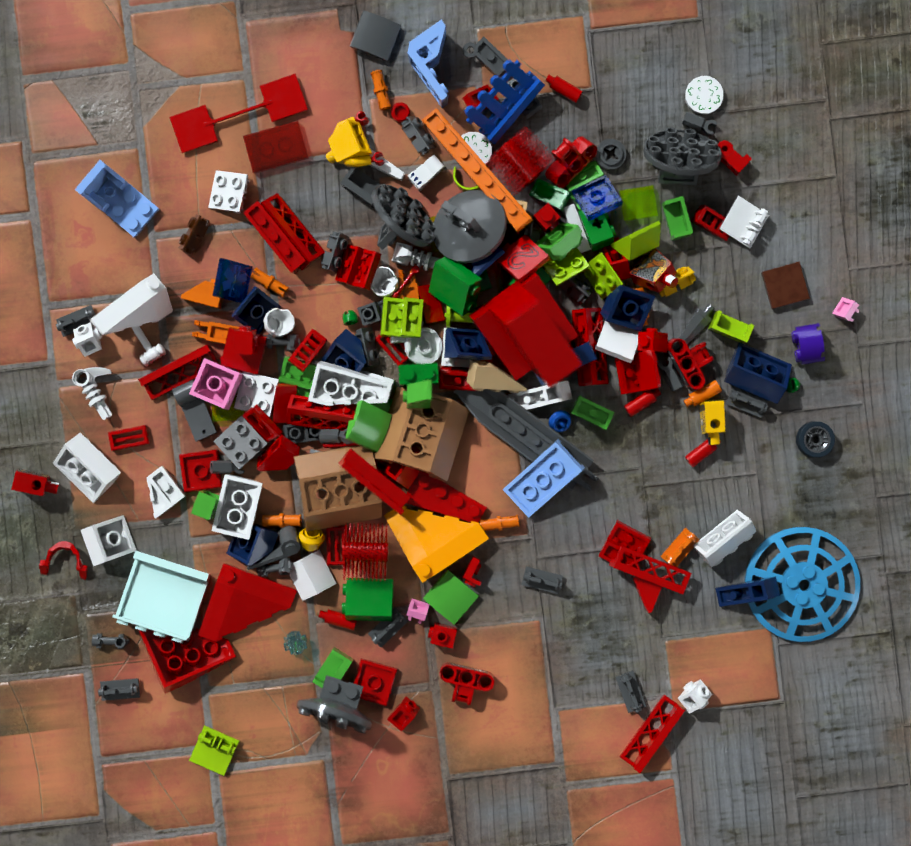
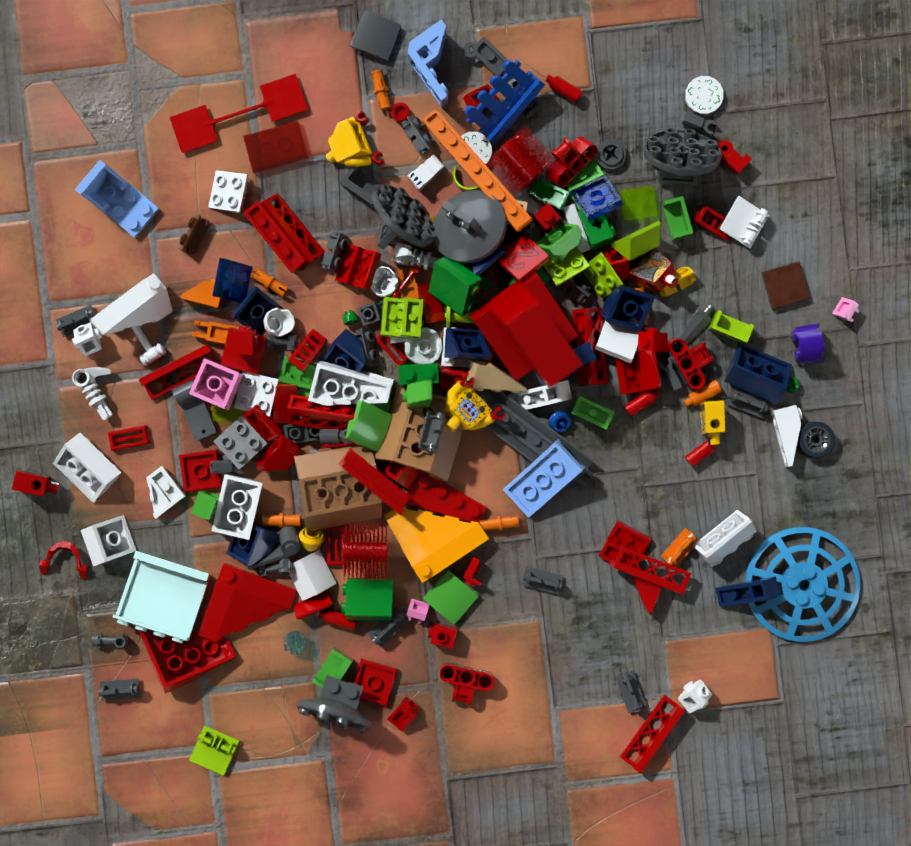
white piece [369,148,405,181] -> none
none -> red slope [294,590,334,620]
none -> dark grey hinge [418,410,446,454]
none -> yellow torso [444,372,506,432]
none -> white slope [770,405,802,467]

